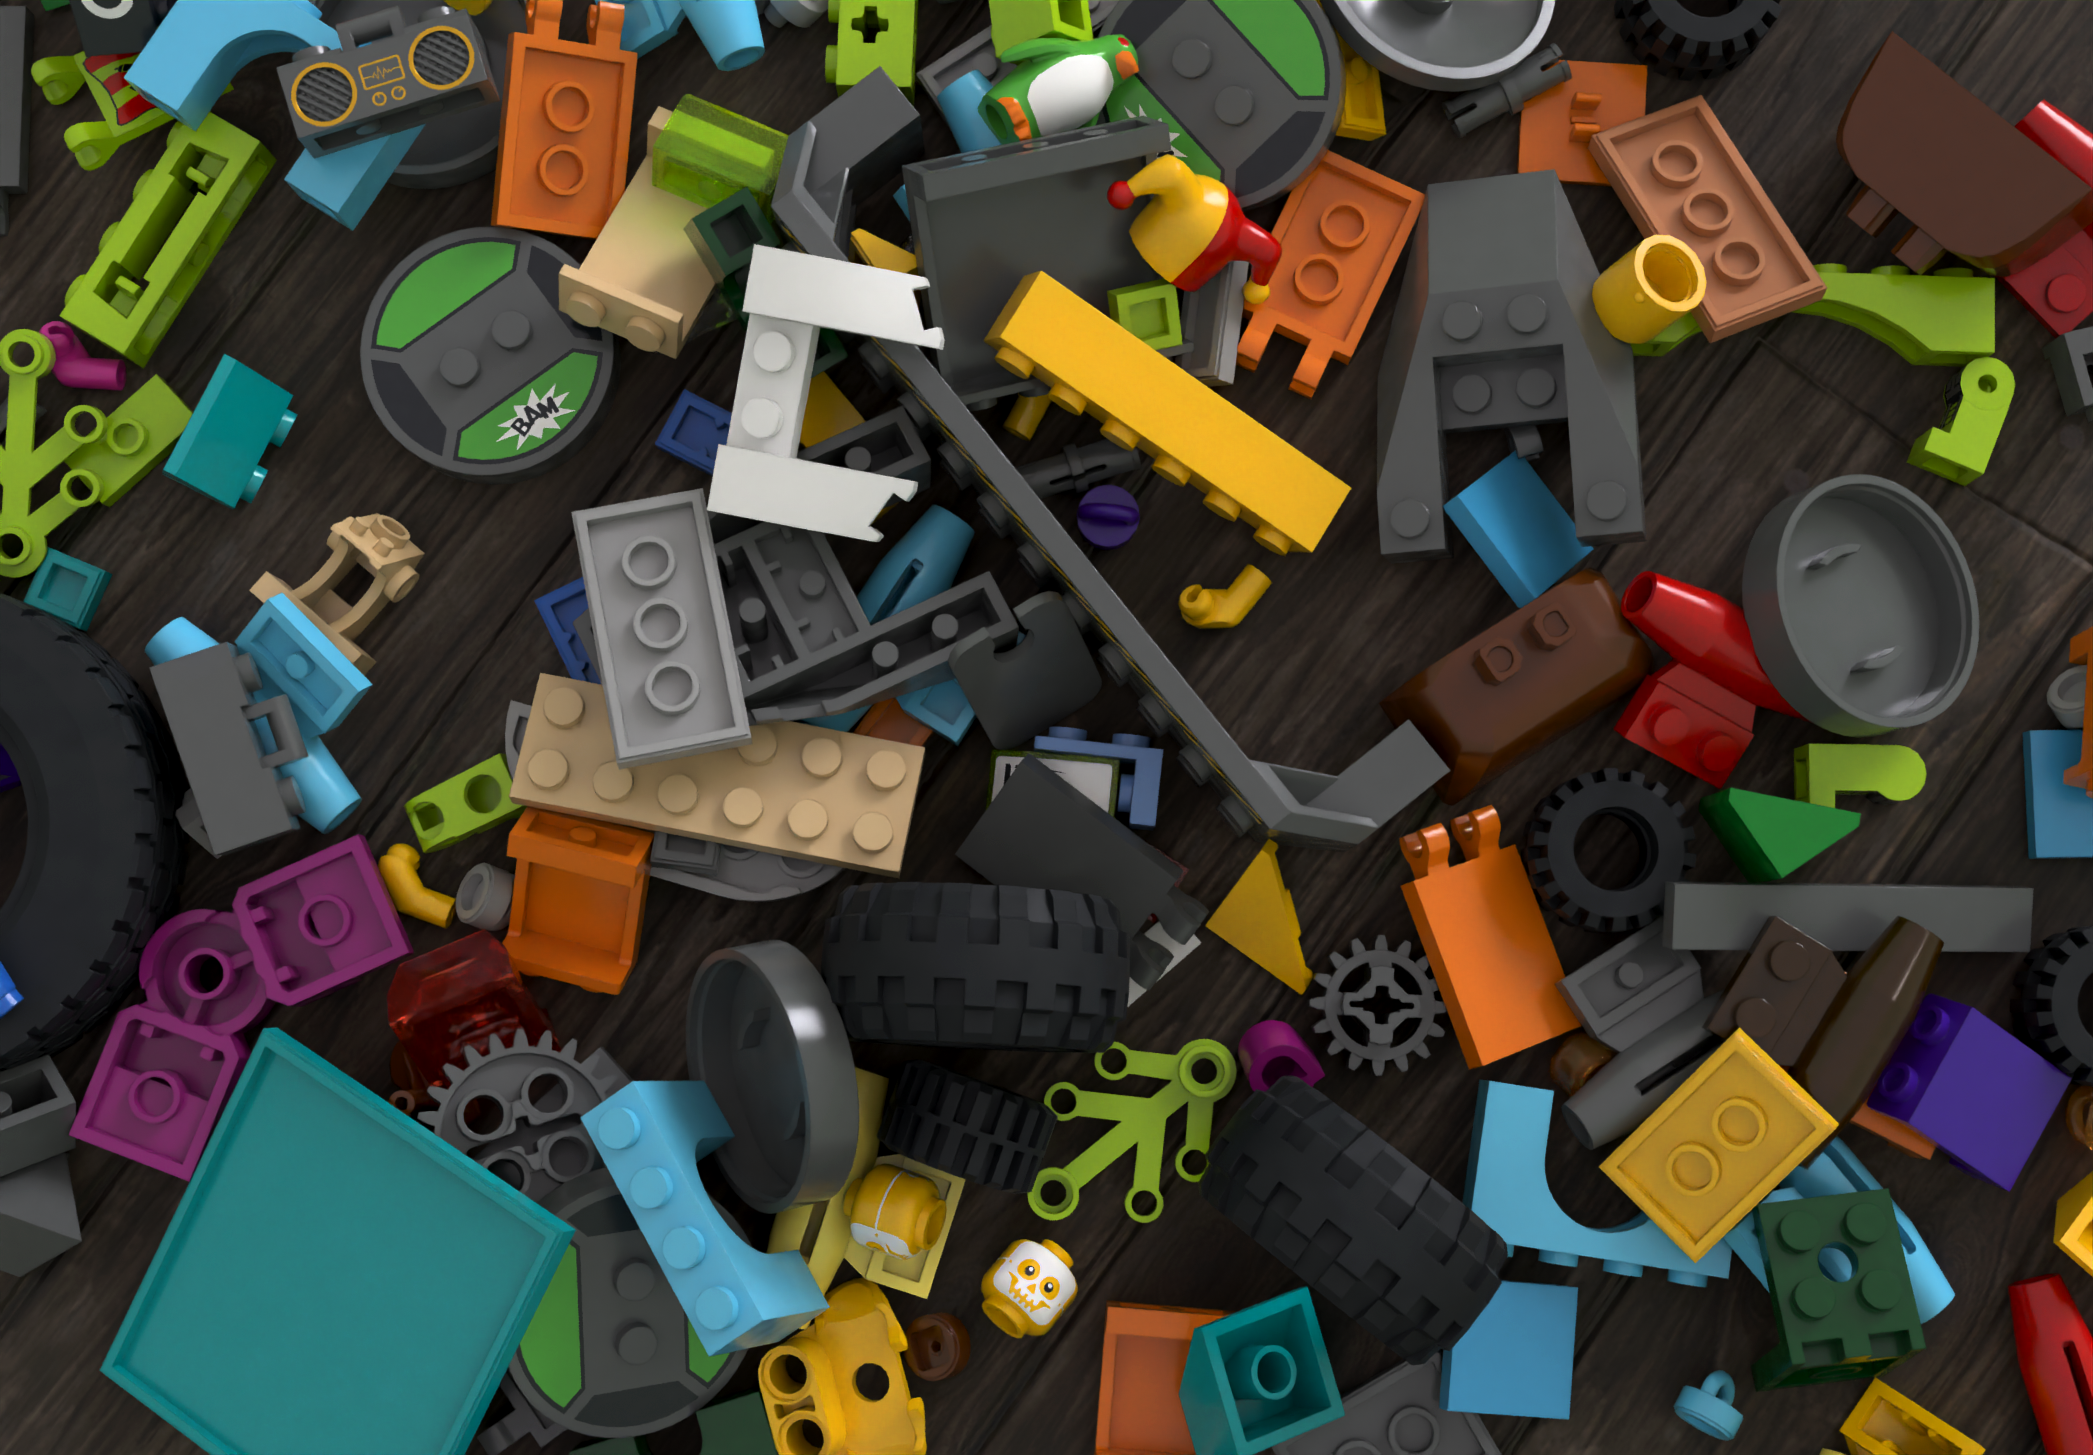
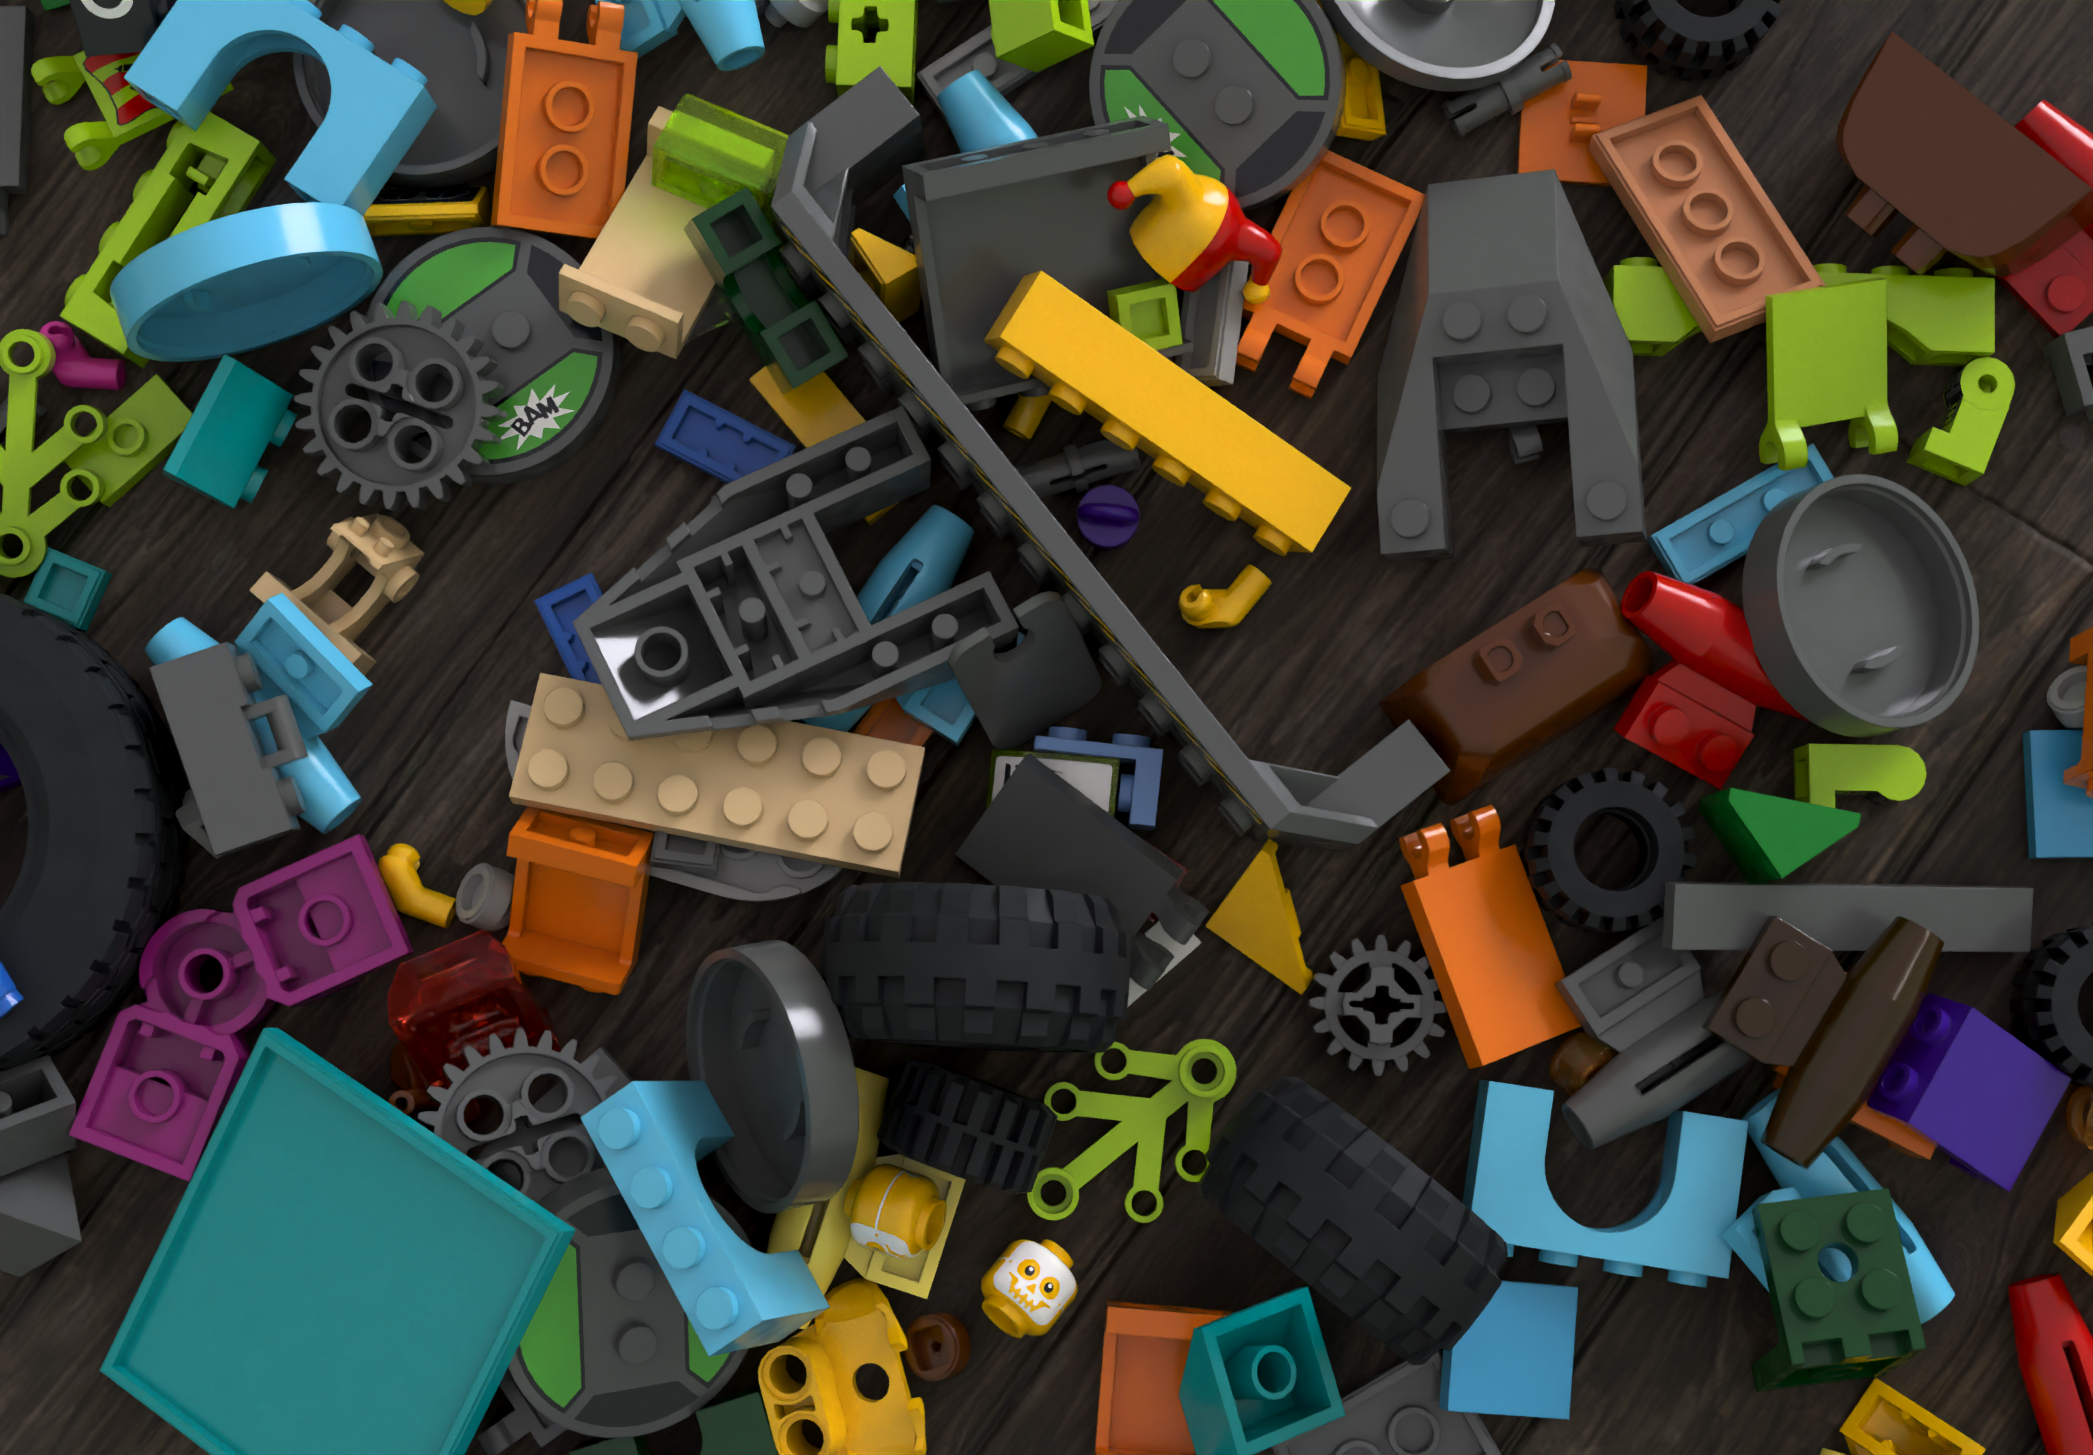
dark grey piece [277,5,500,159] -> none
lime leg [404,753,527,854] -> none
light grey tile [571,488,752,770] -> none
white wedge [707,244,945,542] -> none
animal [977,34,1139,145] -> none
magenta plate [1238,1020,1325,1091] -> none
dark azure tile [1442,450,1593,608] -> none
yellow piece [1592,234,1707,344] -> none
yellow tile [1599,1027,1839,1263] -> none
medium azure tile [1673,1370,1744,1441] -> none
none -> medium azure brick [110,202,383,362]
none -> dark grey gear [294,301,507,512]
none -> yellow slope [363,186,490,236]
none -> medium azure tile [1647,443,1834,585]
none -> lime flag [1759,277,1898,471]

